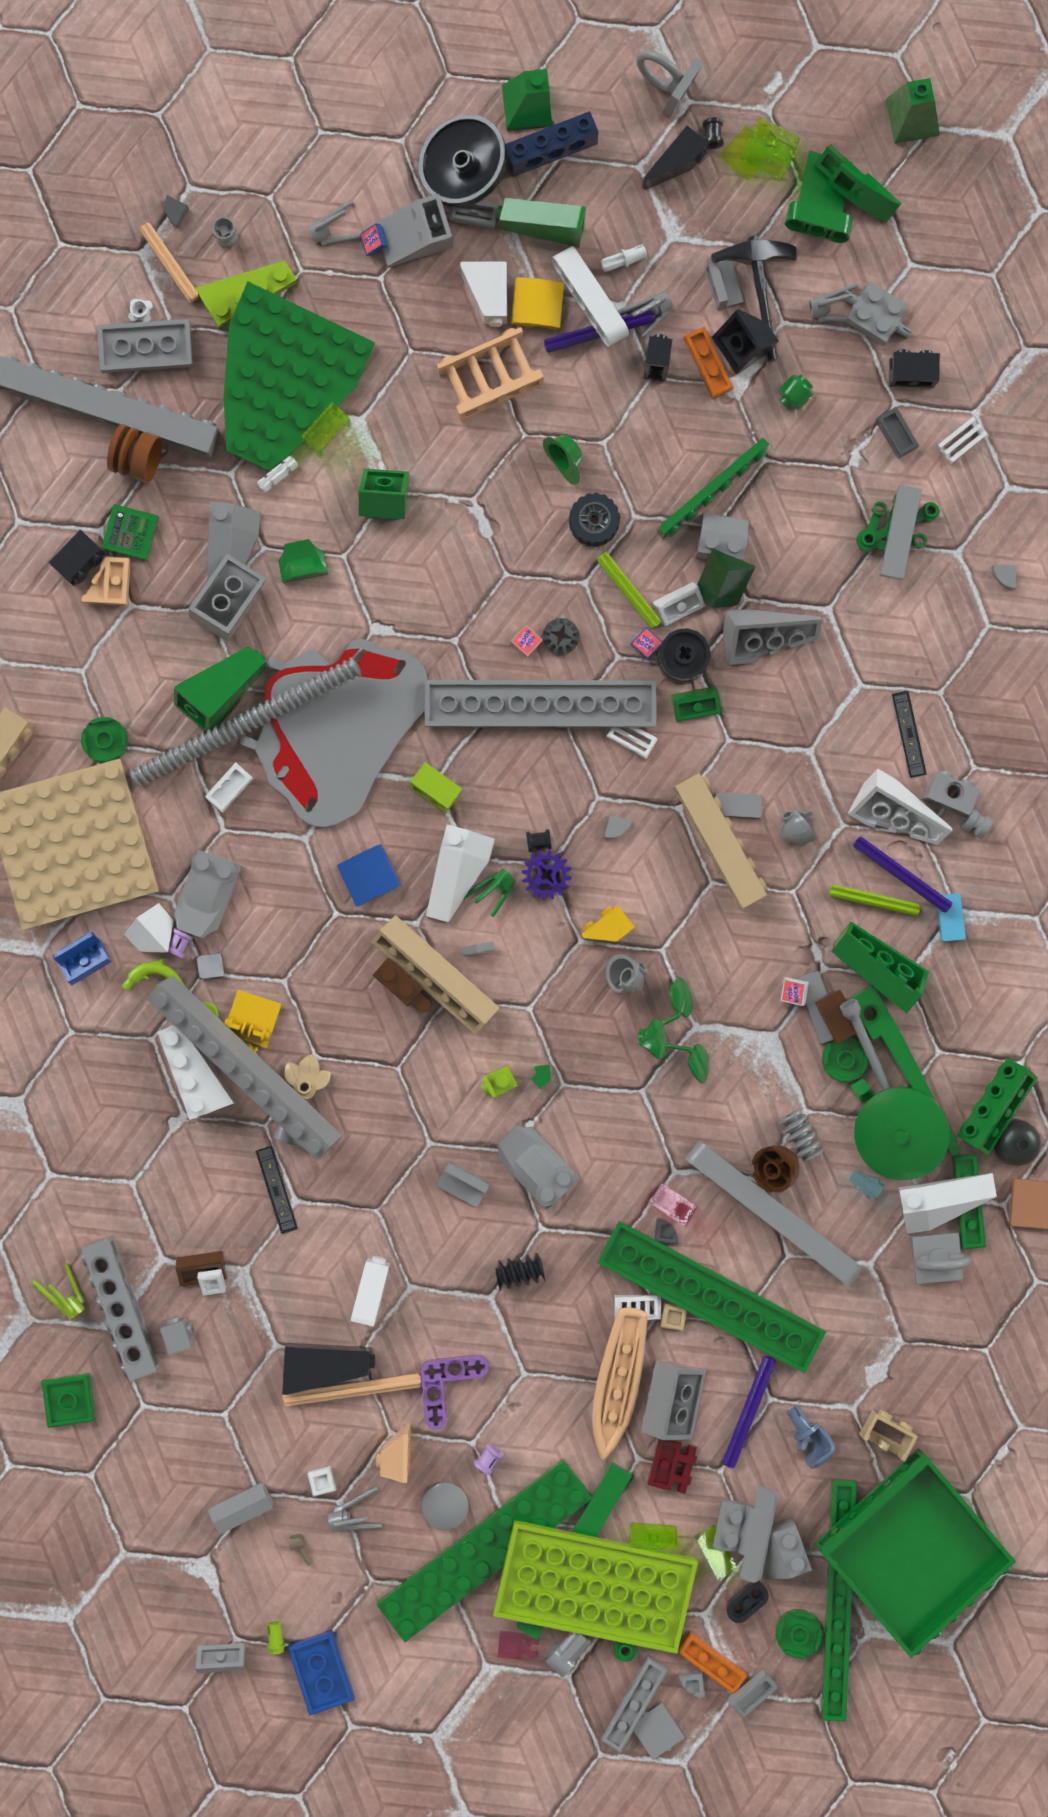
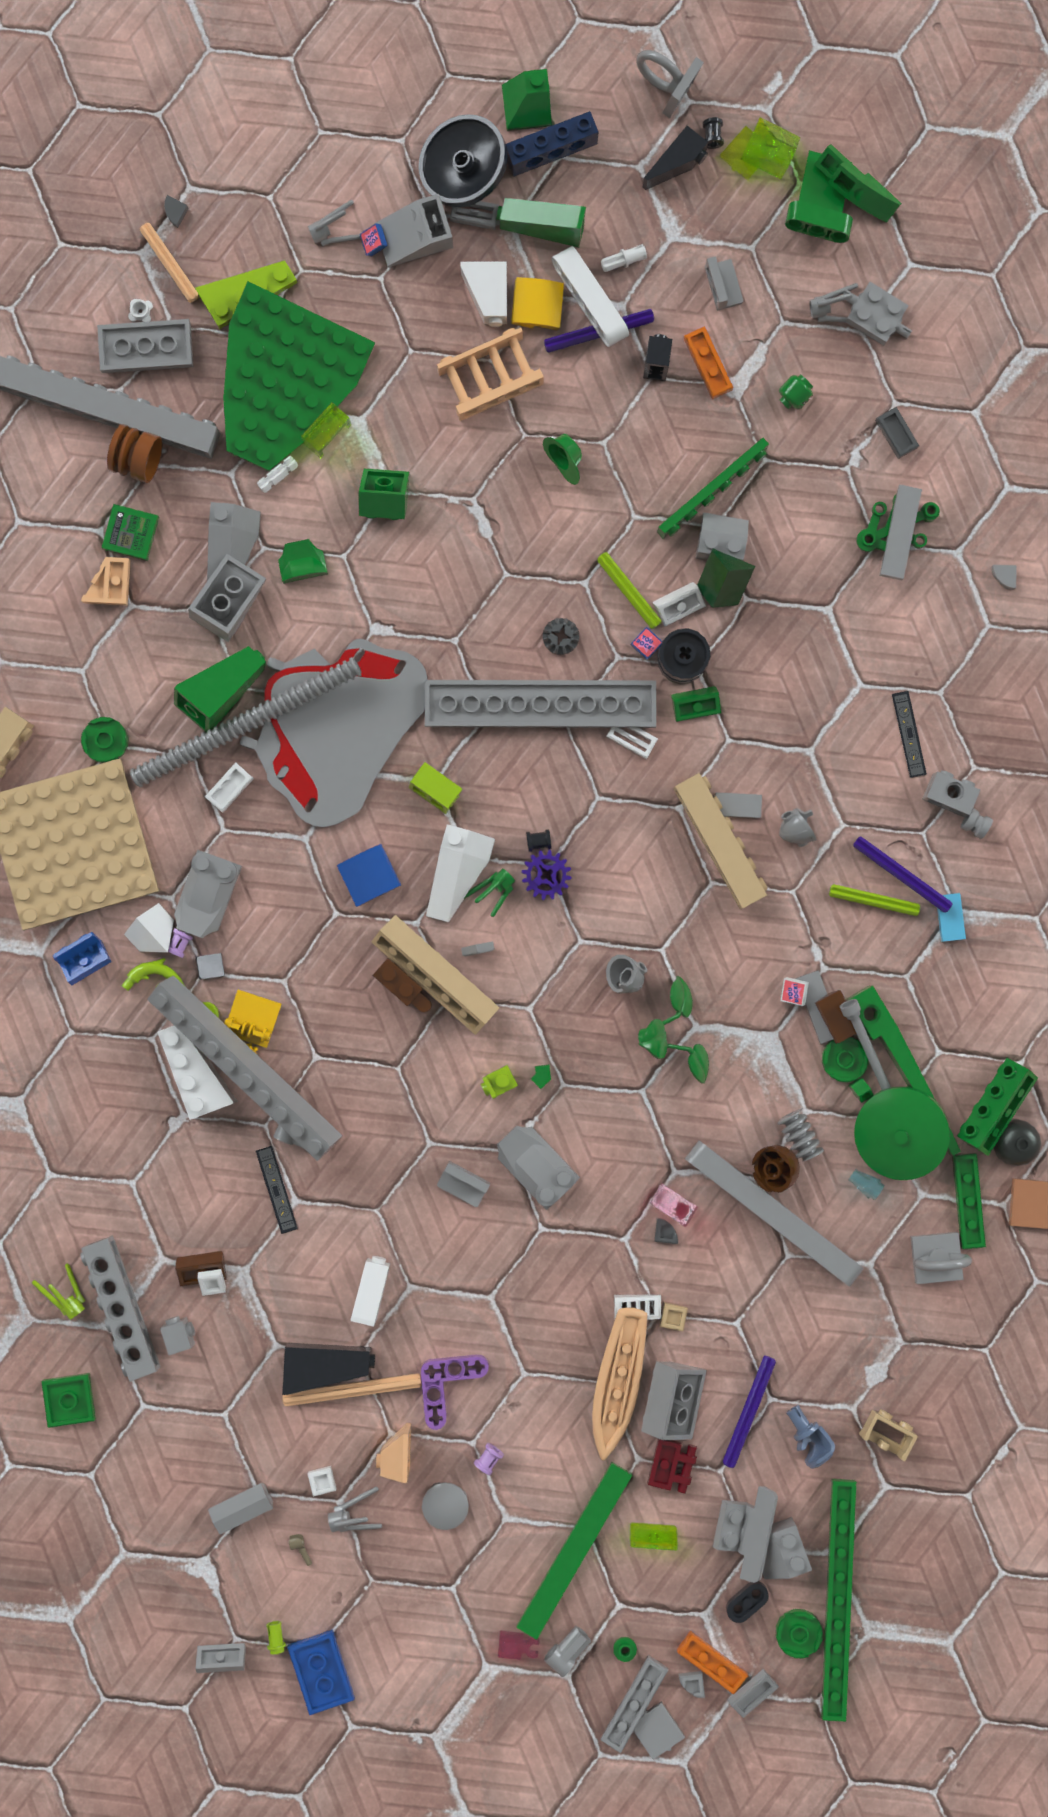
black brick [48,529,105,586] -> none
light grey wheel [212,217,238,248] -> none
tan plate [285,1054,331,1100] -> none
green plate [376,1458,592,1642] -> none
lime plate [493,1520,698,1654] -> none
black piece [495,1253,546,1291] -> none
tile [511,625,543,658] -> none
black wheel [569,493,620,547] -> none
yellow slope [581,905,635,942] -> none
green plate [597,1220,826,1373] -> none
light grey tile [604,815,632,838] -> none
light grey plant [617,291,673,338] -> none
clear neon green slope [694,1524,737,1582] -> none
black piece [711,235,796,362] -> none
black slope [712,309,779,375] -> none
light grey wedge [723,609,822,665] -> none
green panel [814,1448,1016,1658] -> none
green wedge [831,921,929,1014] -> none
white wedge [848,769,952,845] -> none
green slope [886,78,940,144] -> none
black brick [889,349,940,388] -> none
white wedge [898,1173,997,1234] -> none
white tile [937,416,988,464] -> none

